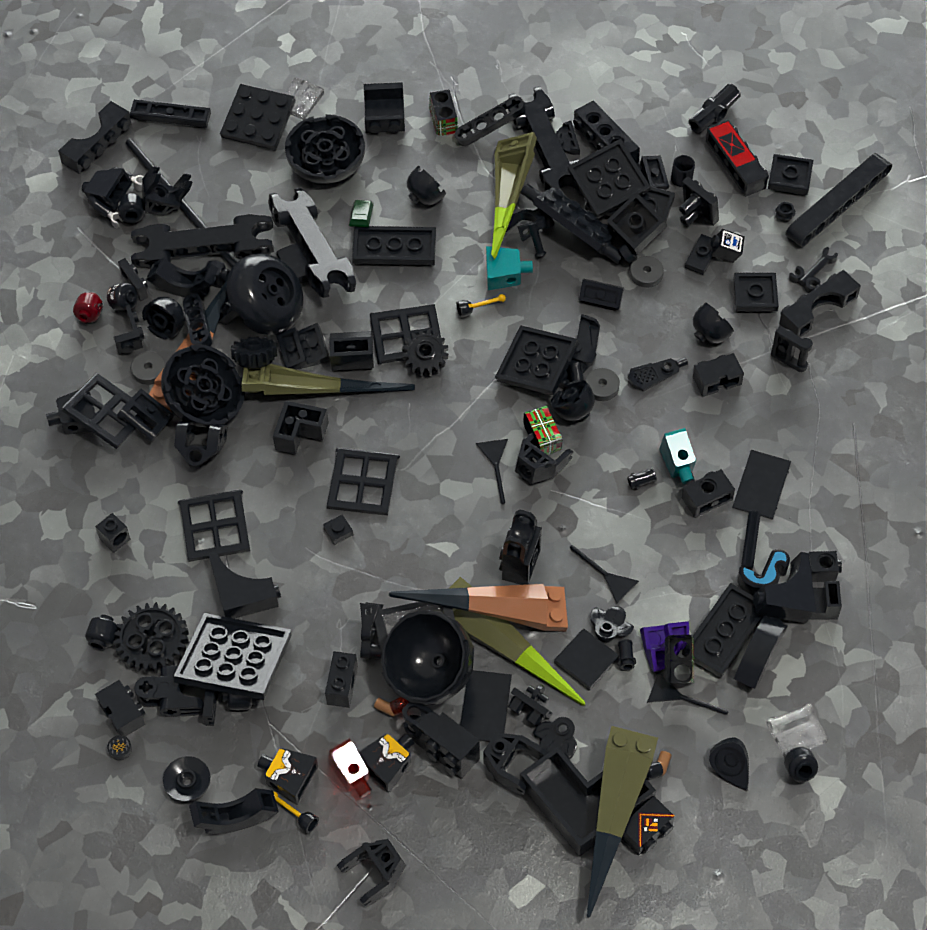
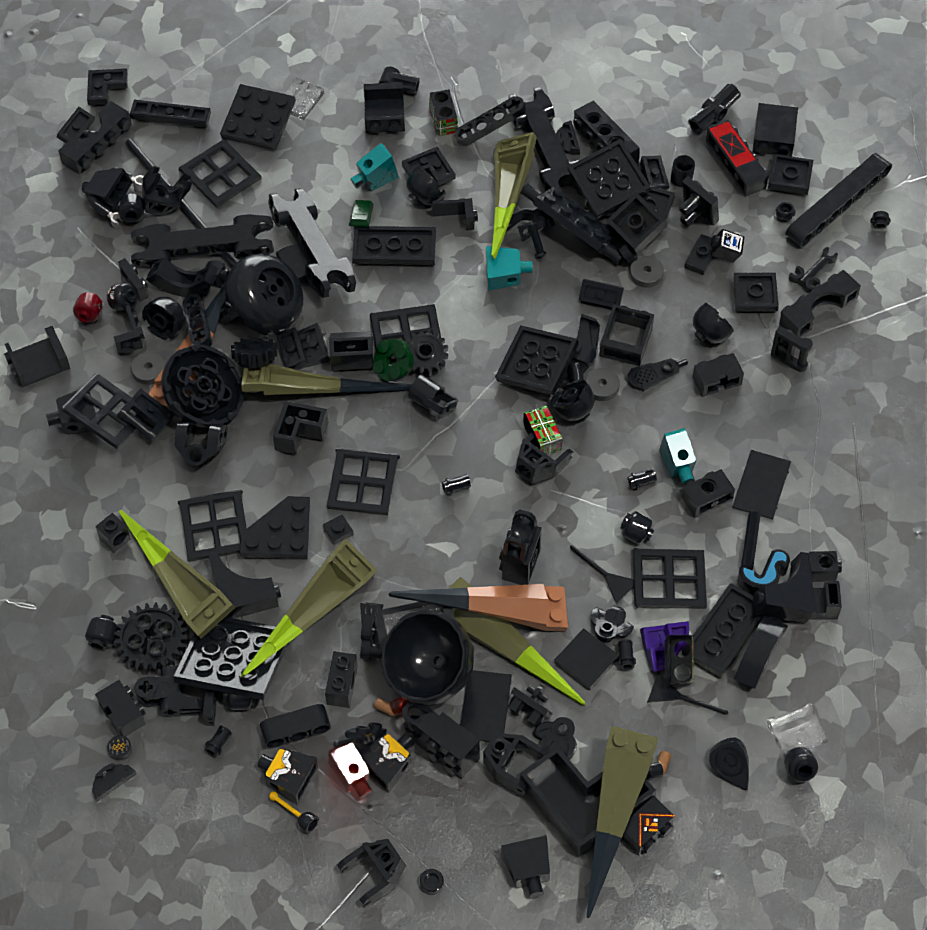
black dish [163,756,211,802] -> none
black arch [189,788,279,834] -> none
black brick [285,114,365,184] -> none
hinge [456,294,506,318] -> none
black piece [476,439,508,504] -> none
none -> black panel [4,326,71,387]
none -> black plate [56,106,97,143]
none -> black plate [87,68,128,105]
none -> black tile [92,763,136,802]
none -> olive plate [119,510,236,639]
none -> black window [178,139,262,207]
none -> black pin [204,726,232,757]
none -> black plate [240,496,310,559]
none -> olive plate [241,539,377,677]
none -> black beam [259,704,331,748]
none -> black piece [333,722,387,748]
none -> teal torso [350,143,399,191]
none -> dark green plate [373,338,414,382]
none -> black piece [379,66,420,94]
none -> black plate [402,146,456,185]
none -> black piece [408,375,459,414]
none -> black tile [419,869,444,895]
none -> black bracket [432,198,478,231]
none -> black pin [442,474,471,495]
none -> black torso [501,835,550,898]
none -> black window [599,304,654,366]
none -> black head [619,511,654,544]
none -> black window [633,547,707,609]
none -> black brick [752,103,798,156]
none -> black plate [870,211,891,229]

